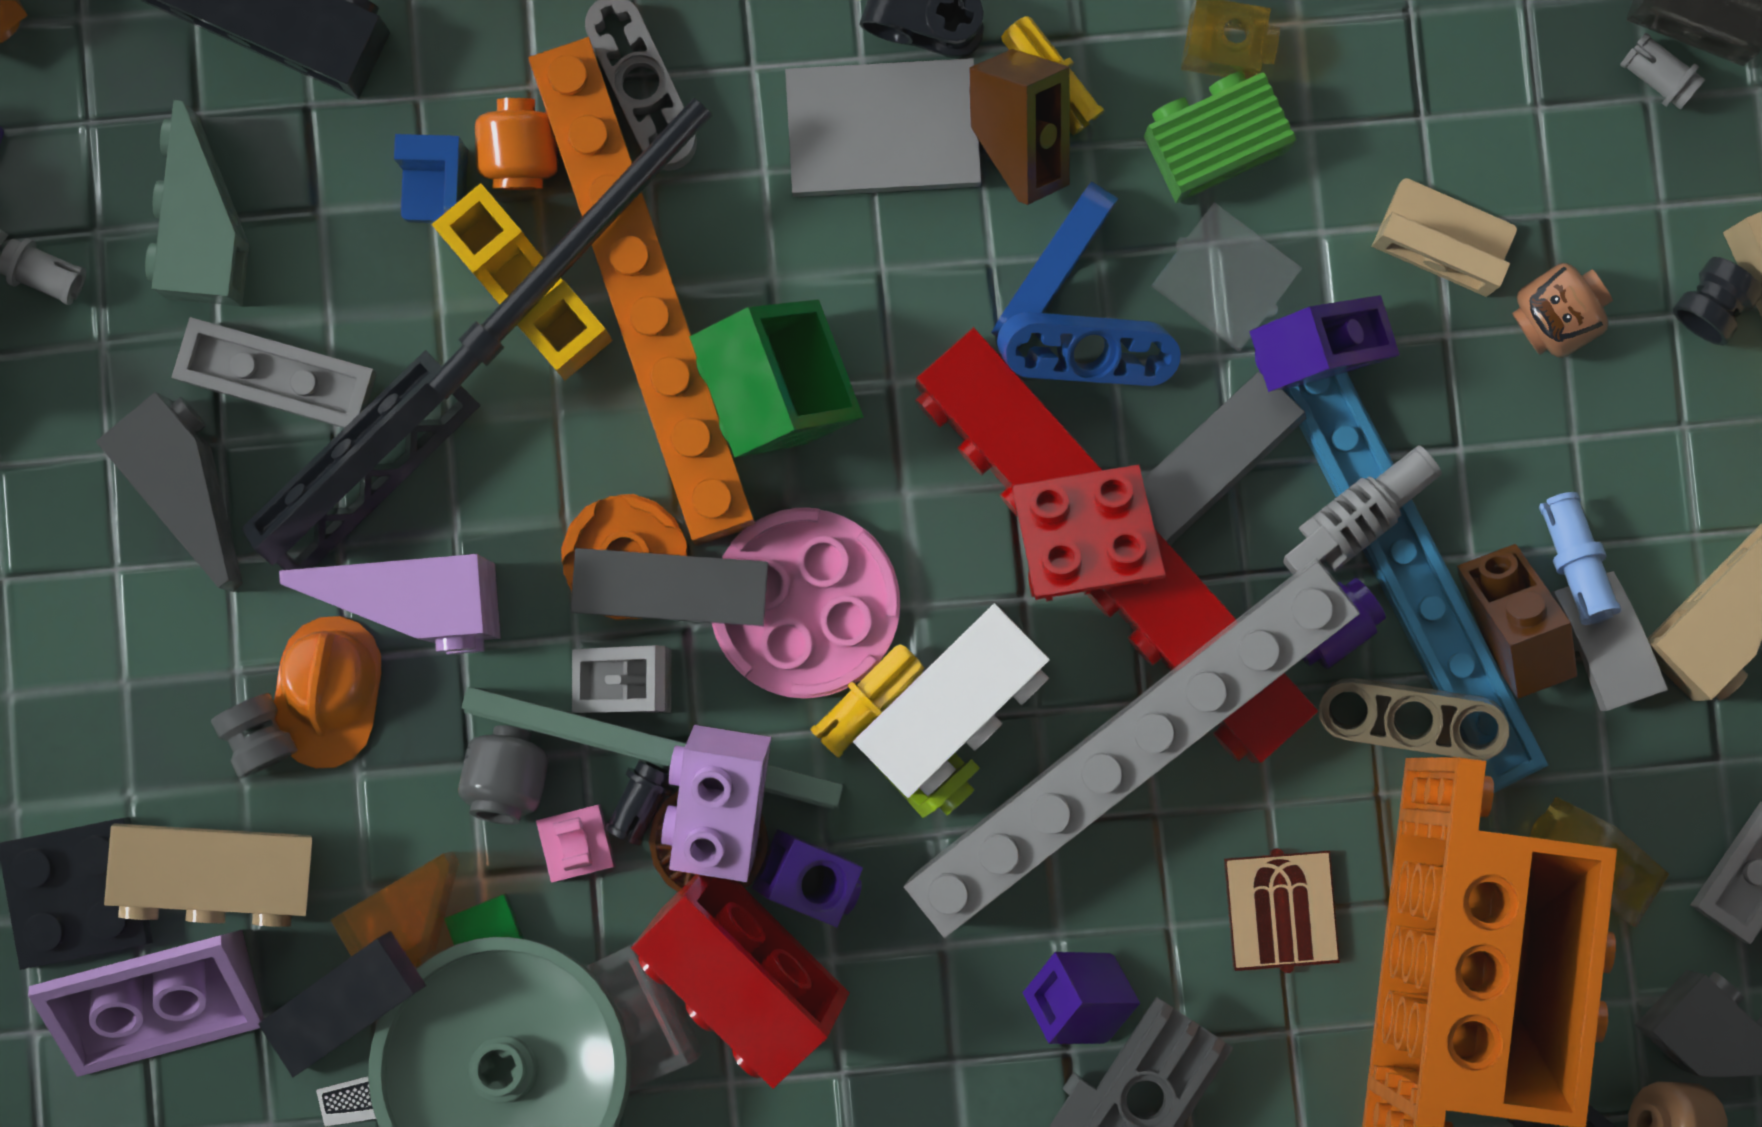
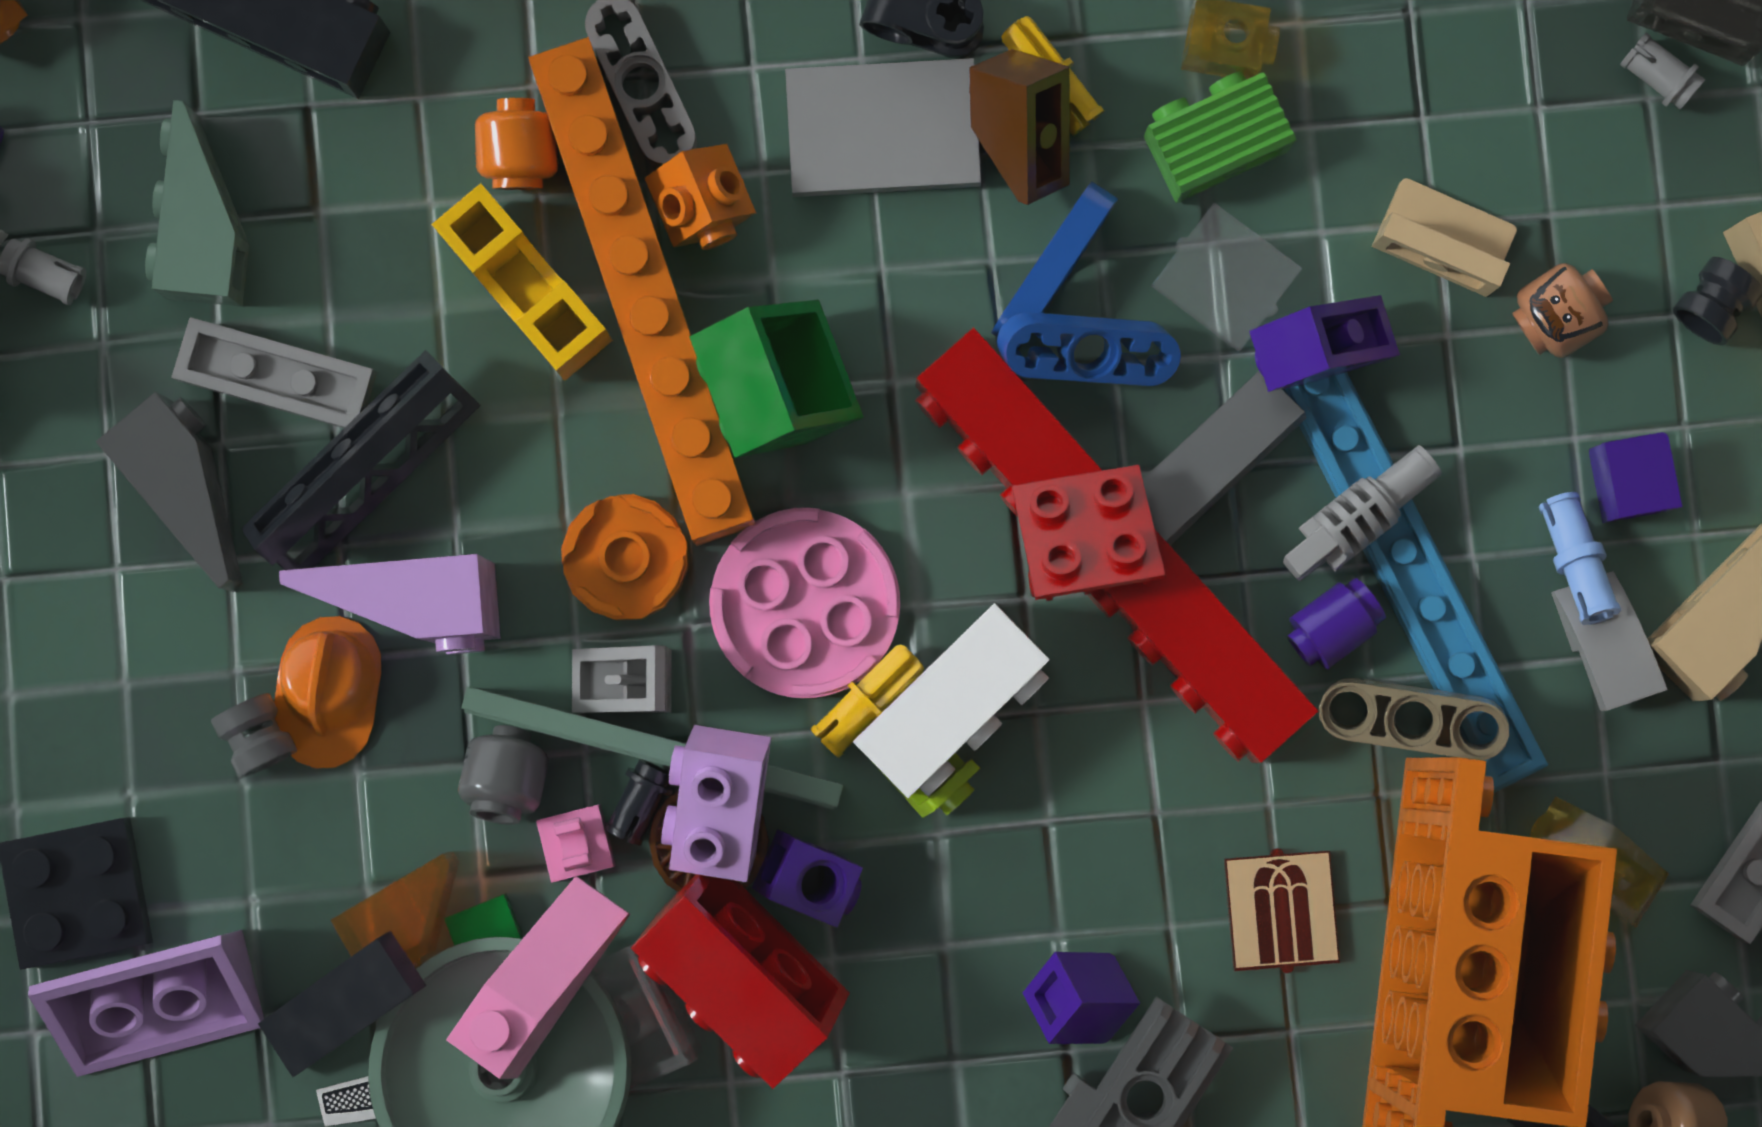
tan brick [104,823,312,927] -> none
blue panel [394,134,468,223] -> none
black bar [427,98,712,400] -> none
dark grey tile [570,548,769,627] -> none
light grey brick [904,557,1360,938] -> none
reddish brown slope [1457,544,1577,699] -> none
none -> bright pink slope [446,876,630,1079]
none -> orange brick [644,144,756,250]
none -> dark purple panel [1589,432,1683,523]

